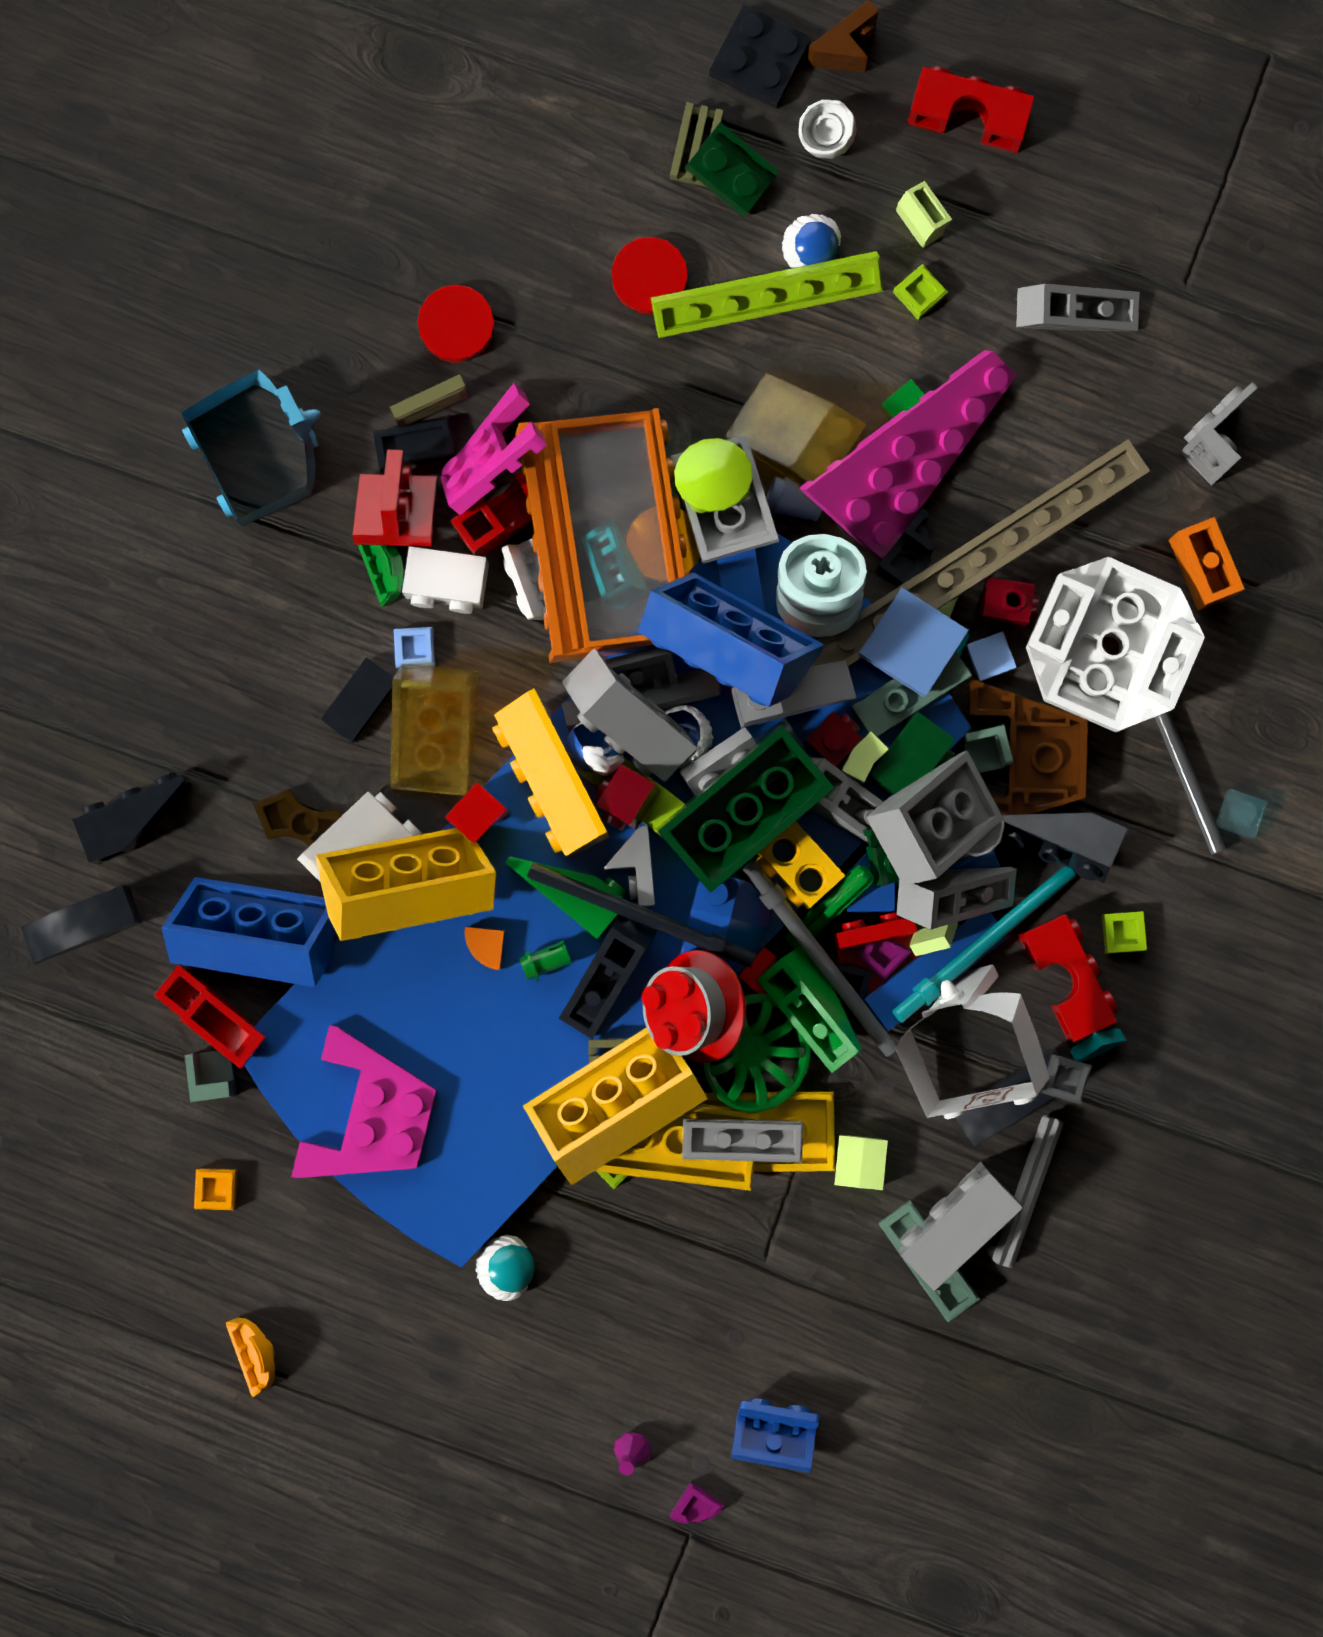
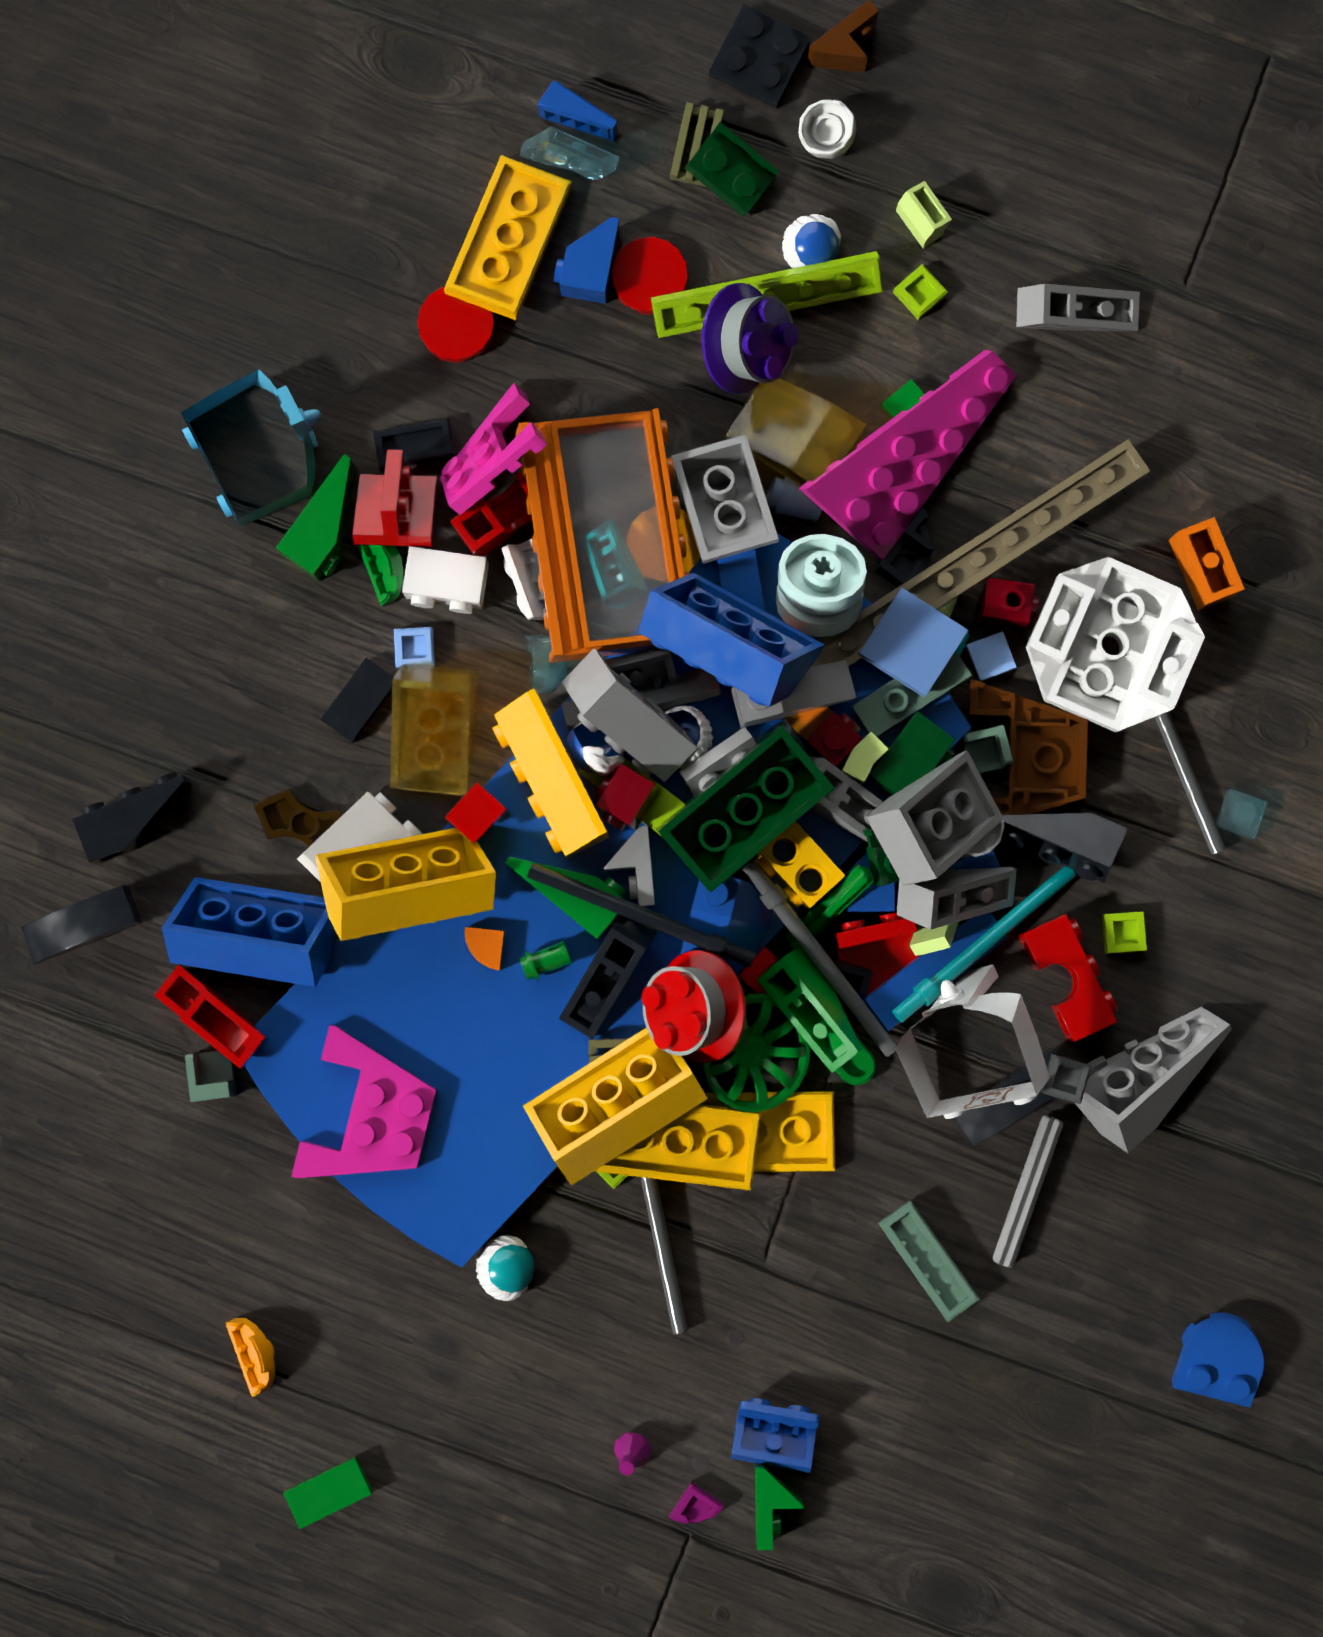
light orange tile [194,1168,238,1210] -> none
olive tile [390,374,469,426] -> none
lime dish [674,438,753,513] -> none
light grey tile [682,1118,803,1162] -> none
yellowish green piece [834,1135,888,1190] -> none
magenta tile [855,941,911,980] -> none
light grey wedge [898,1161,1022,1291] -> none
red arch [907,66,1034,153] -> none
teal tile [1070,1028,1126,1062] -> none
light grey bracket [1180,382,1258,486] -> none
none -> green slope [276,454,356,581]
none -> green tile [283,1455,373,1530]
none -> yellow tile [444,155,572,320]
none -> clear light blue wing [519,126,619,180]
none -> clear light blue hair [525,635,568,694]
none -> blue slope [537,80,618,141]
none -> blue slope [554,217,620,304]
none -> dark grey bar [640,1177,688,1334]
none -> dark purple piece [694,283,798,394]
none -> green slope [755,1463,805,1550]
none -> orange tile [781,707,833,741]
none -> green tile [835,1038,876,1085]
none -> light grey wedge [1075,1007,1232,1153]
none -> blue slope [1171,1313,1264,1408]

